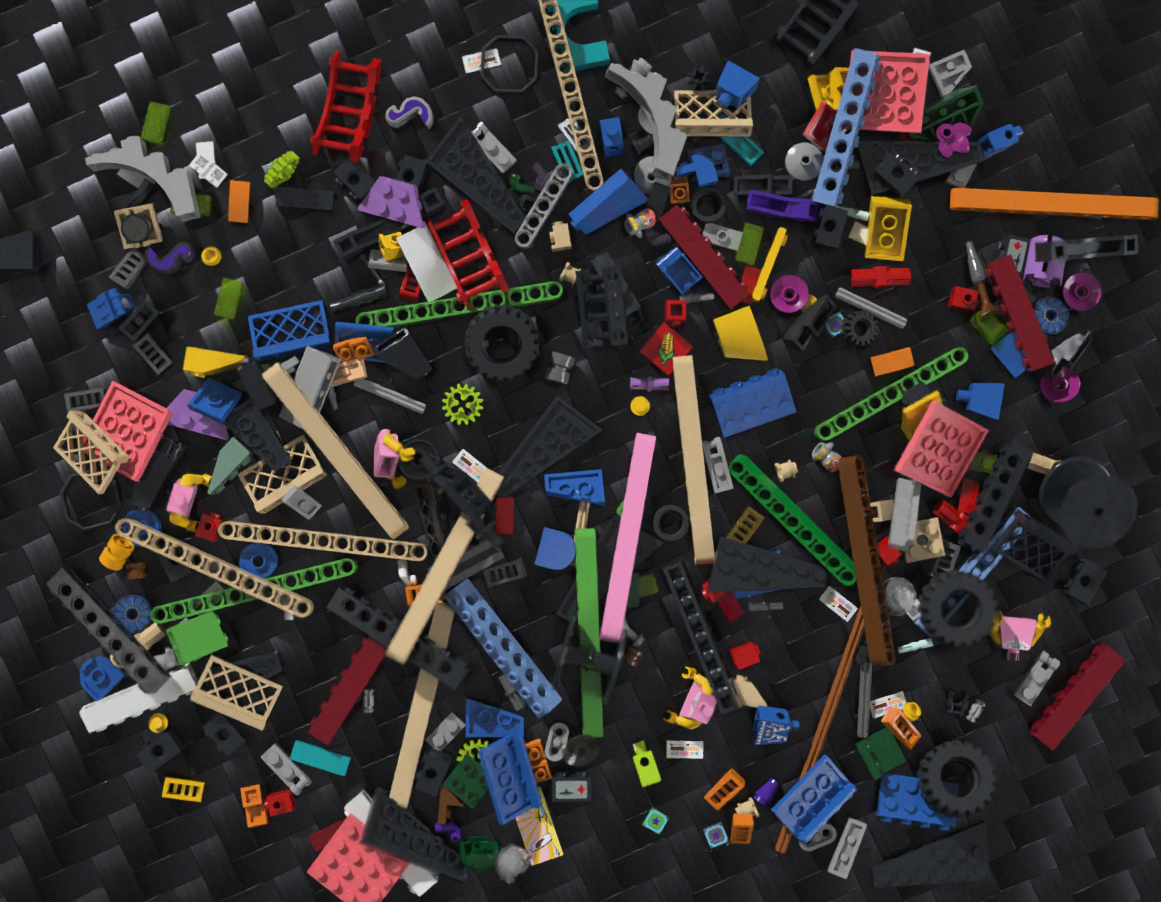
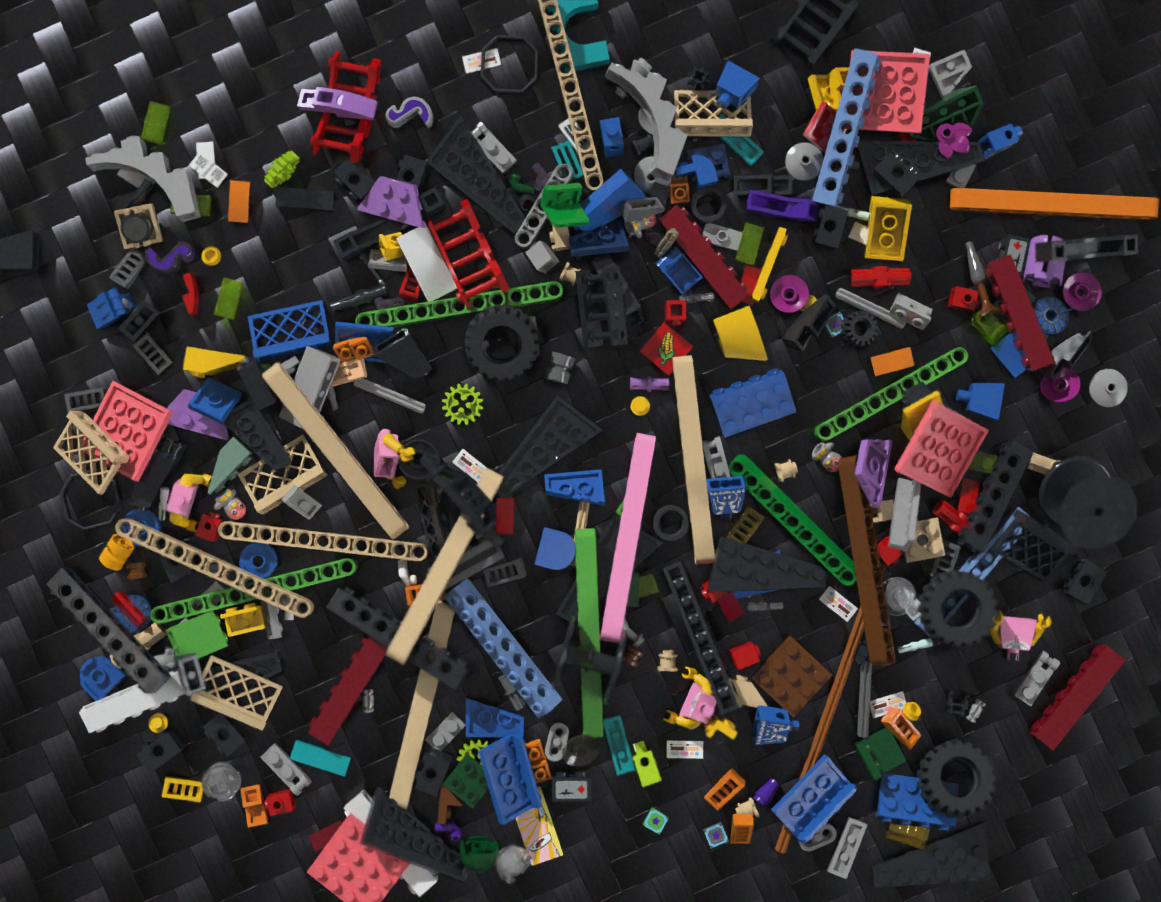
none -> red slope [112,591,147,628]
none -> light aqua pin [158,487,169,521]
none -> black slope [173,653,206,696]
none -> red slope [182,273,199,316]
none -> clear cone [202,762,241,801]
none -> animal [214,489,246,520]
none -> yellow bracket [220,603,267,637]
none -> light grey plate [261,601,282,639]
none -> medium lavender slope [297,87,378,120]
none -> clear purple arm [374,297,404,310]
none -> light grey brick [525,241,559,273]
none -> green bracket [540,183,589,228]
none -> dark blue wing [568,219,629,257]
none -> teal tile [603,714,636,776]
none -> dark grey slope [620,197,665,223]
none -> dark tan axle [654,228,679,258]
none -> tan brick [658,650,678,672]
none -> yellow bracket [704,715,737,739]
none -> blue torso [706,476,745,520]
none -> reddish brown plate [751,635,833,717]
none -> medium lavender wing [855,439,892,508]
none -> clear yellow slope [886,824,930,849]
none -> light grey bracket [889,293,933,330]
none -> light grey dish [1089,369,1128,407]

